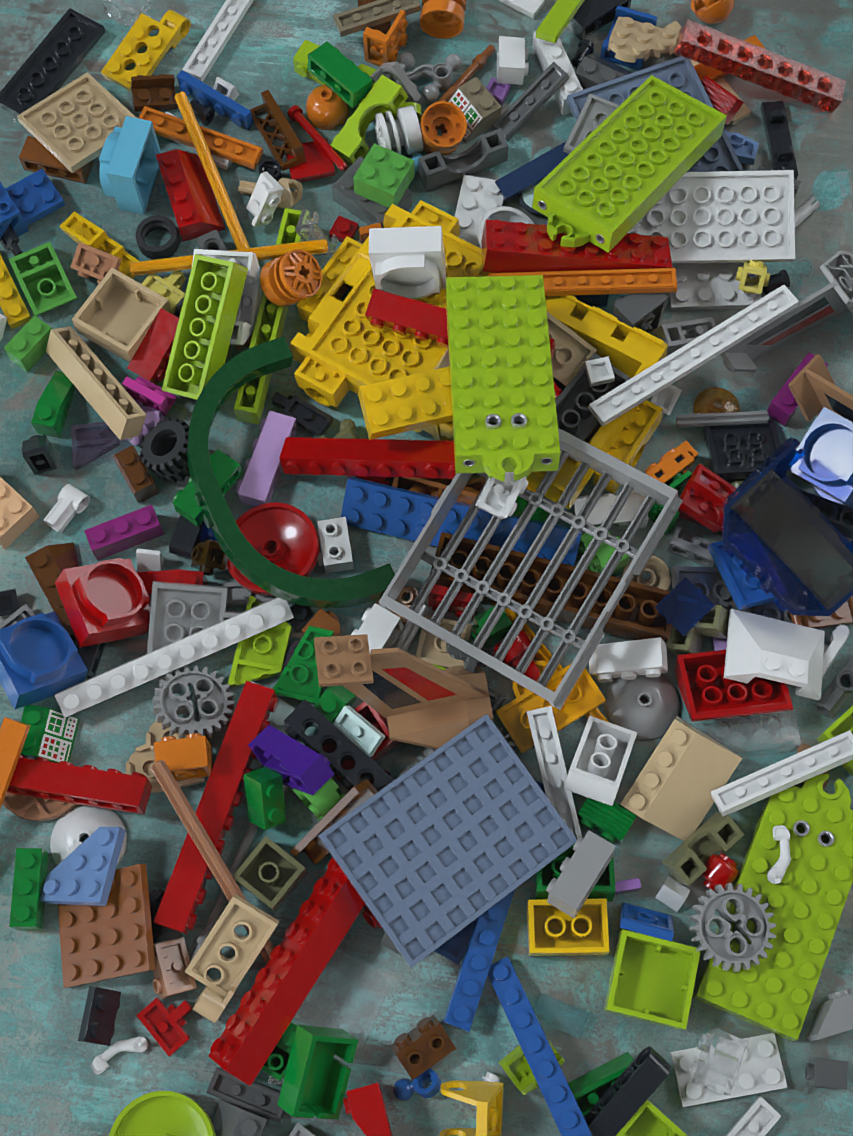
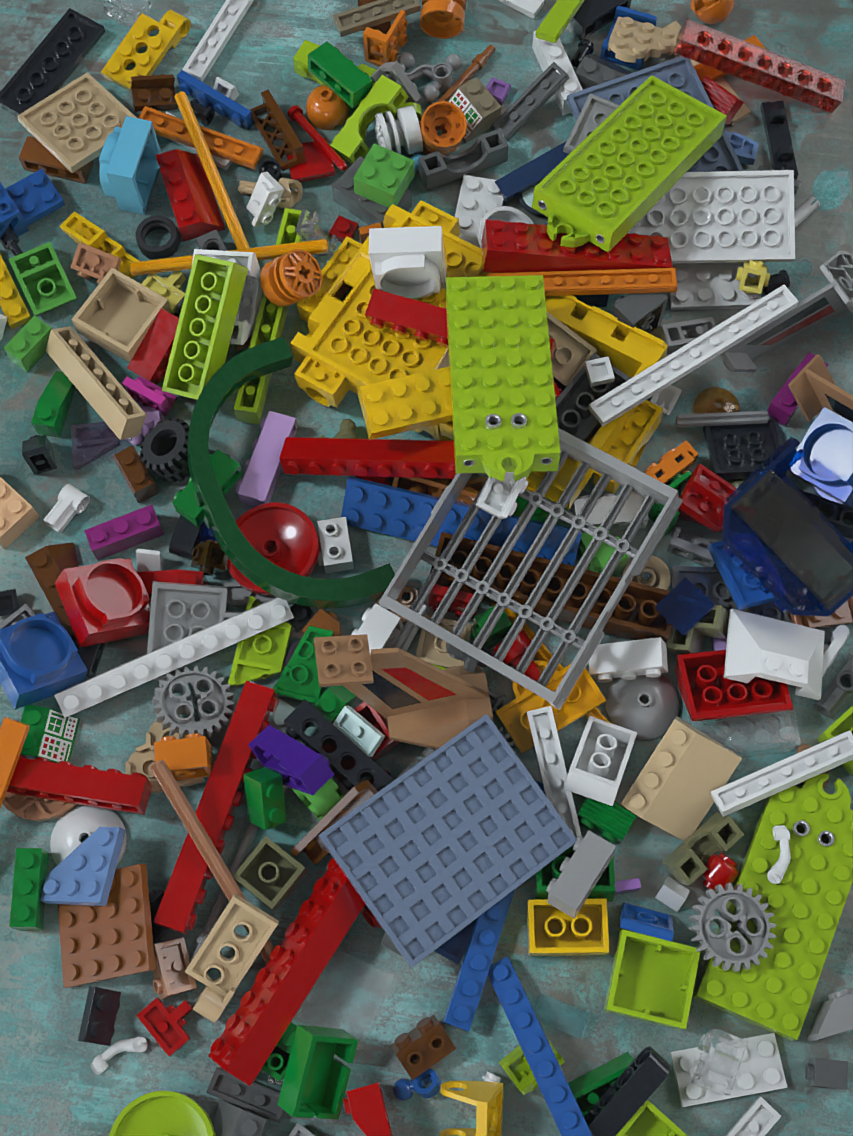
black hinge [271,392,334,437] -> none
white brick [497,36,529,85] -> none

